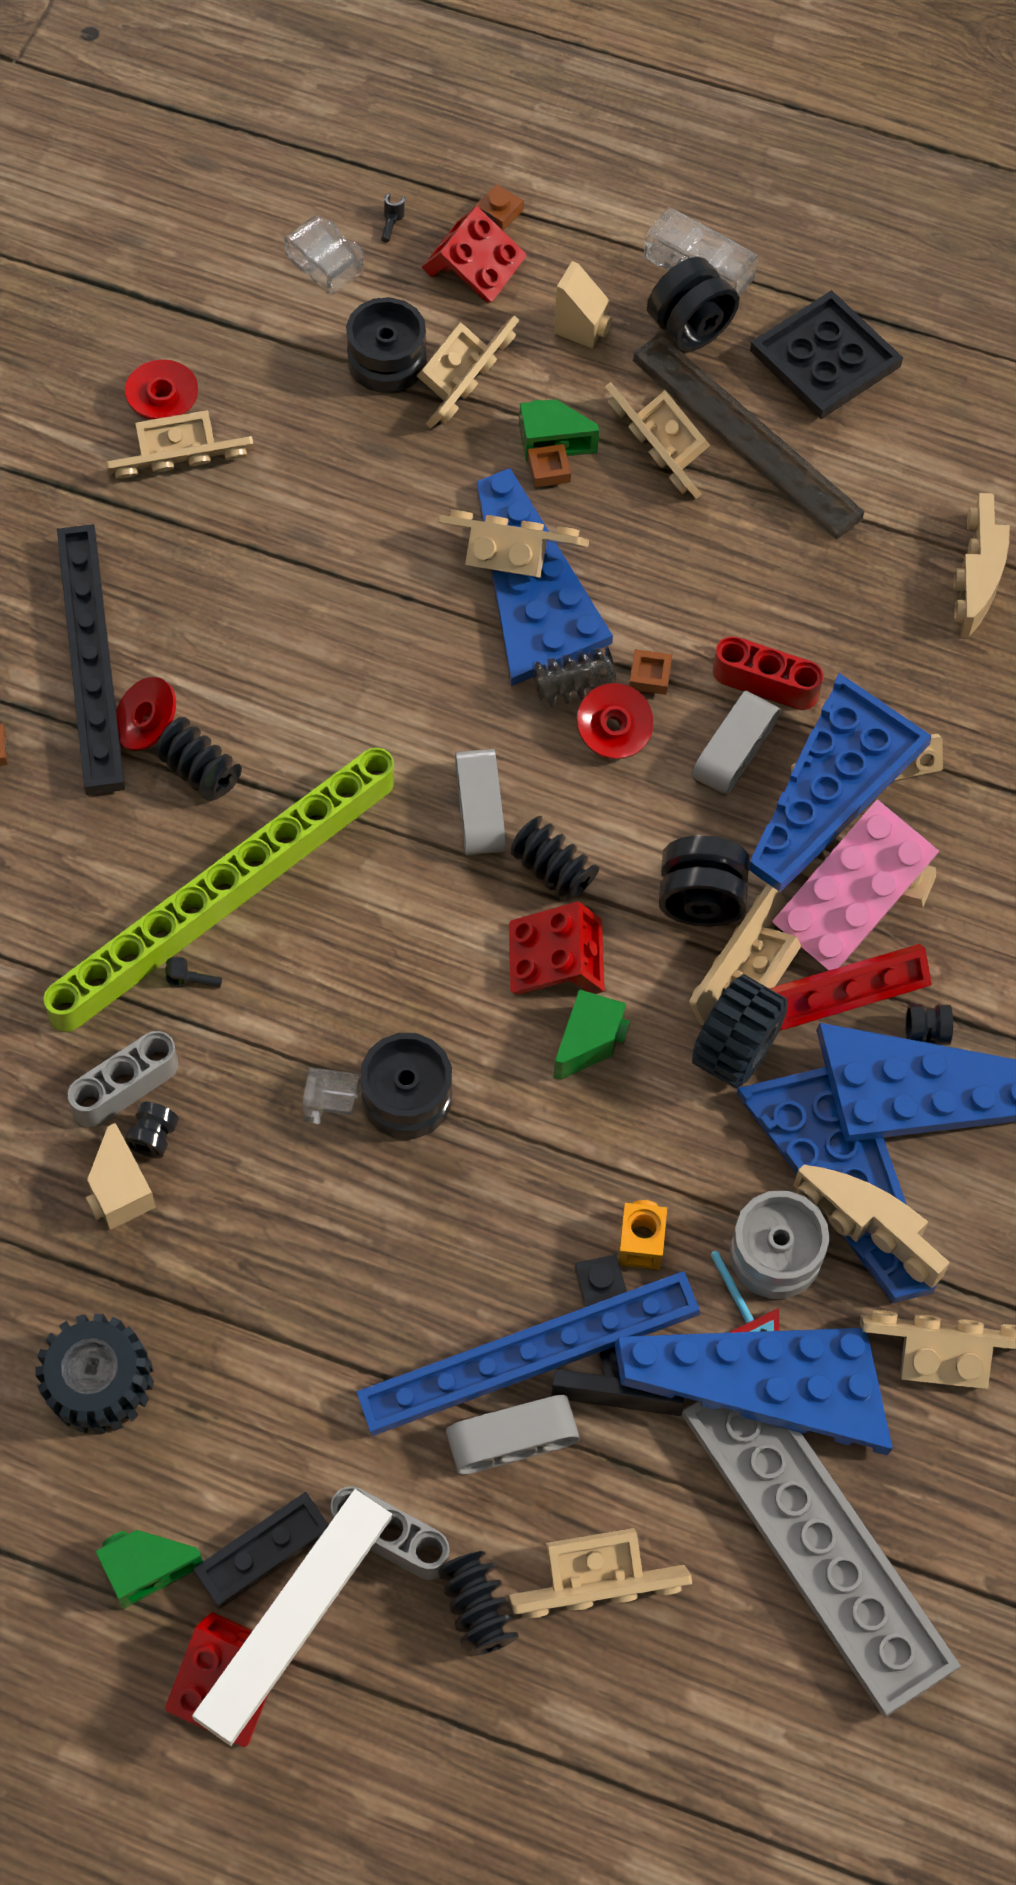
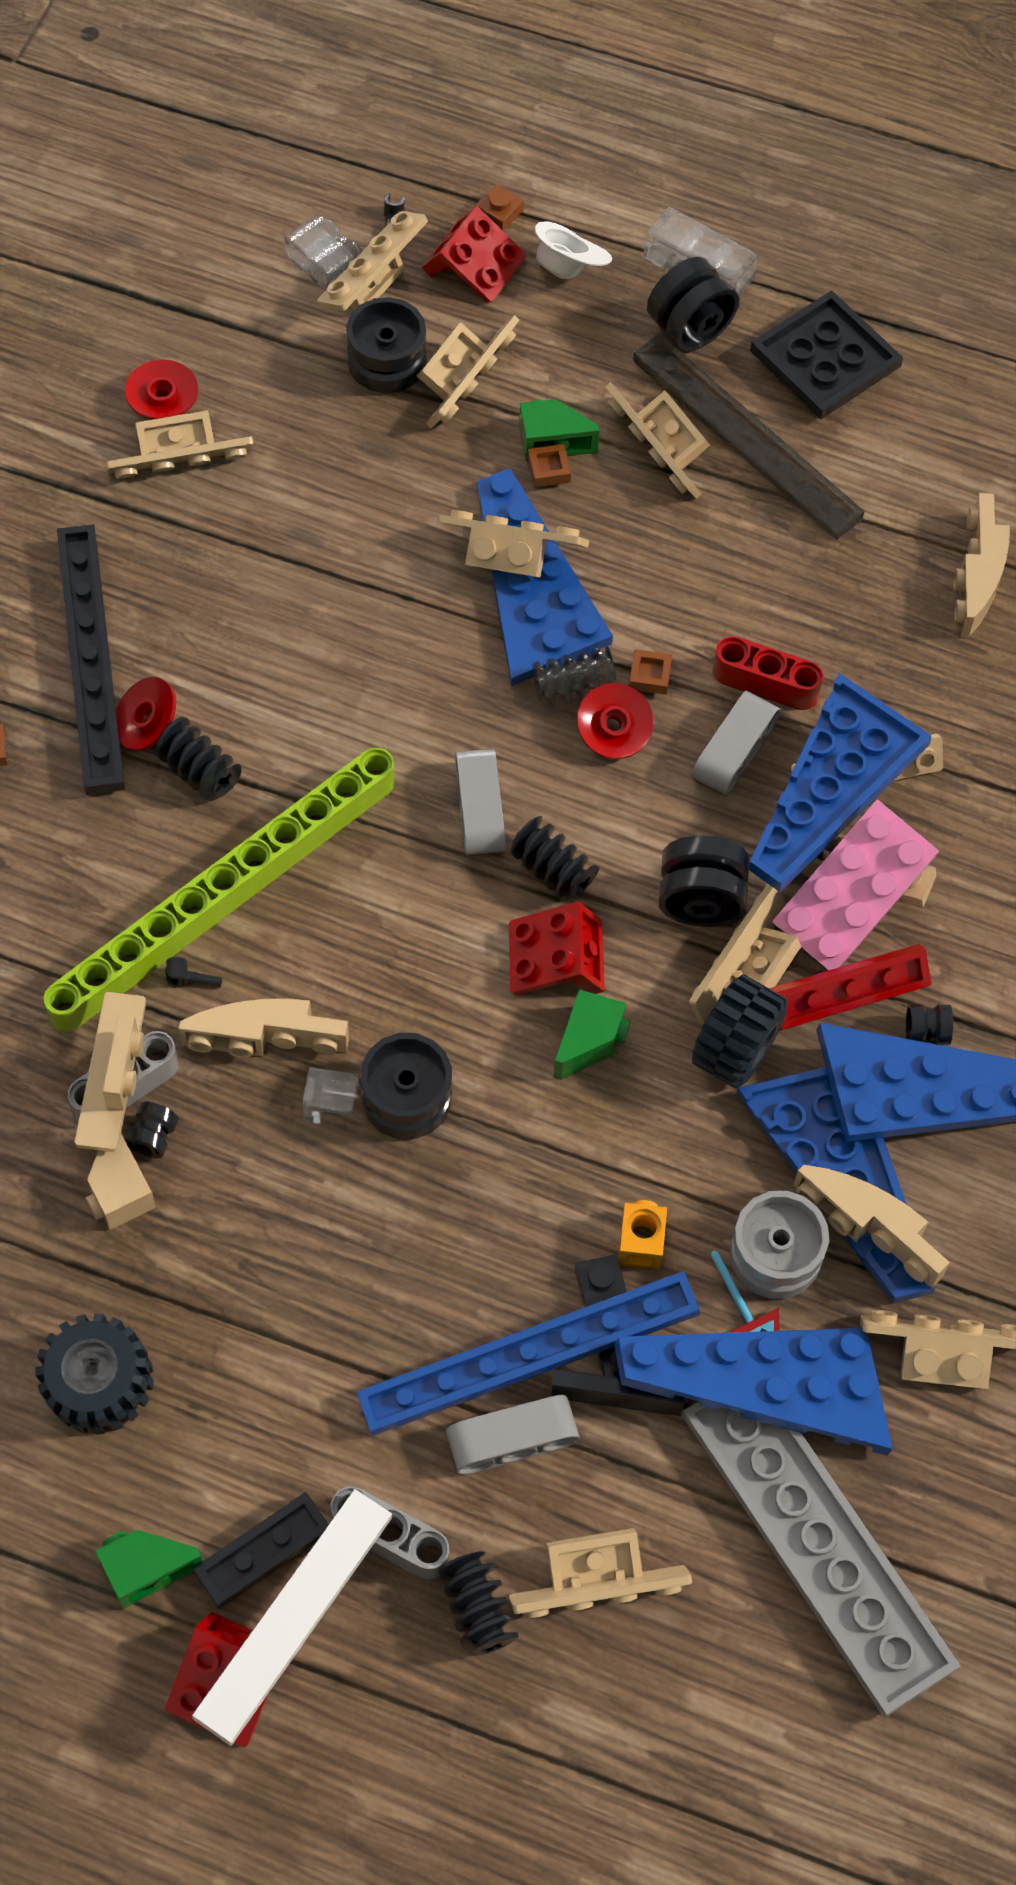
tan slope [554,261,612,349] -> none
none -> tan bracket [75,992,146,1152]
none -> tan slope [179,999,349,1058]
none -> tan bracket [317,211,428,311]
none -> white piece [535,221,612,279]

